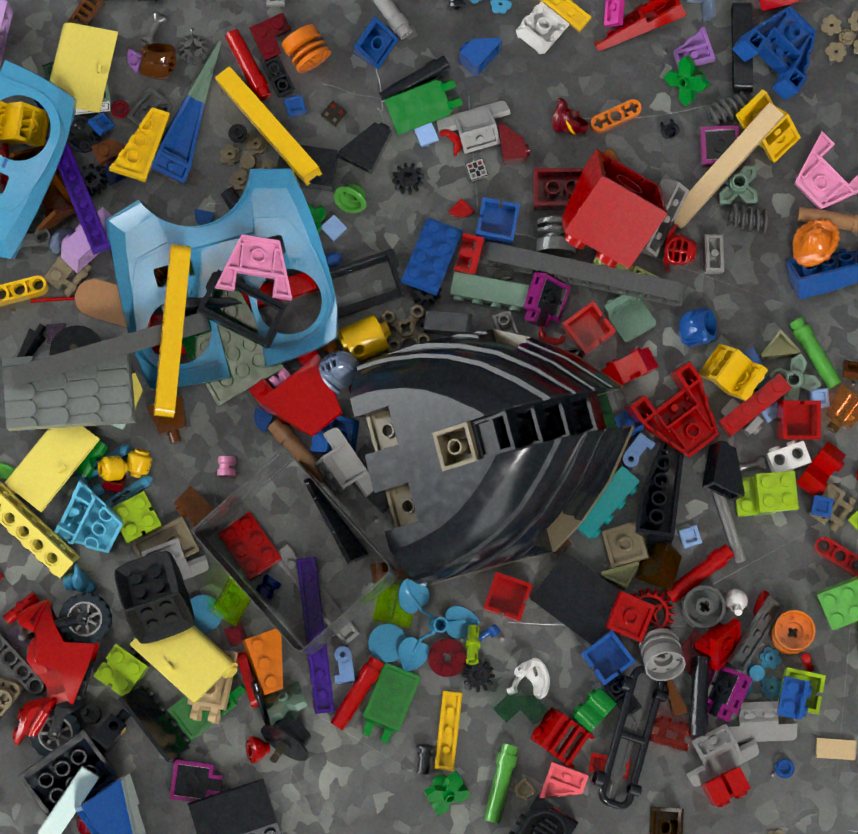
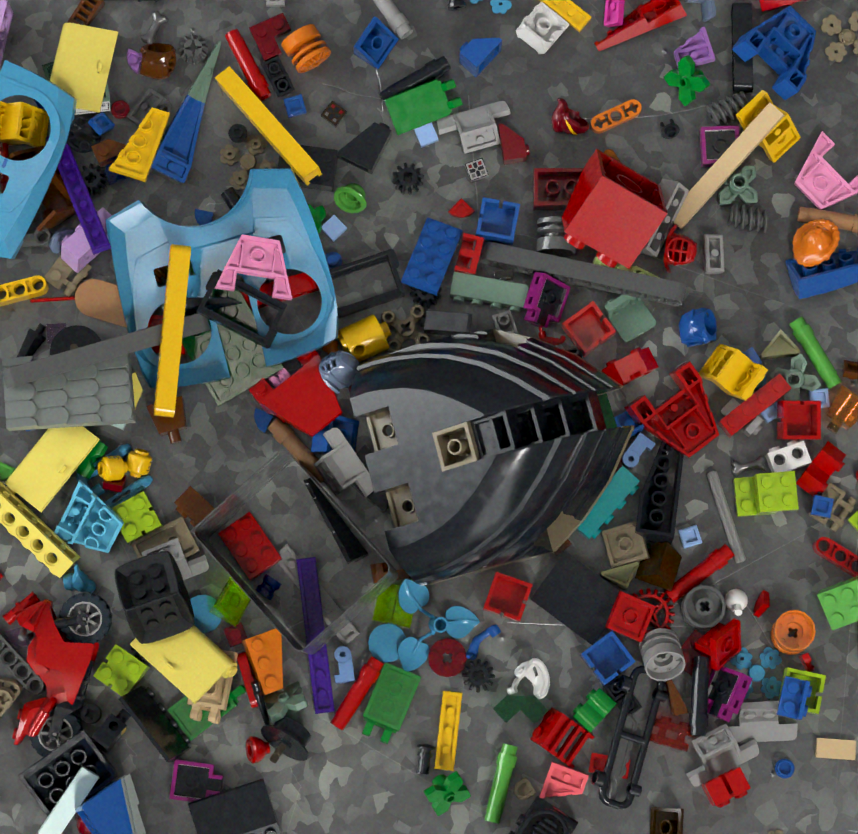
bright pink wheel [217,456,237,477] -> none
red piece [439,130,462,156] -> none
lime pin [465,625,481,665] -> none
black slope [702,441,745,501] -> none
dark grey tile [727,596,785,672] -> none

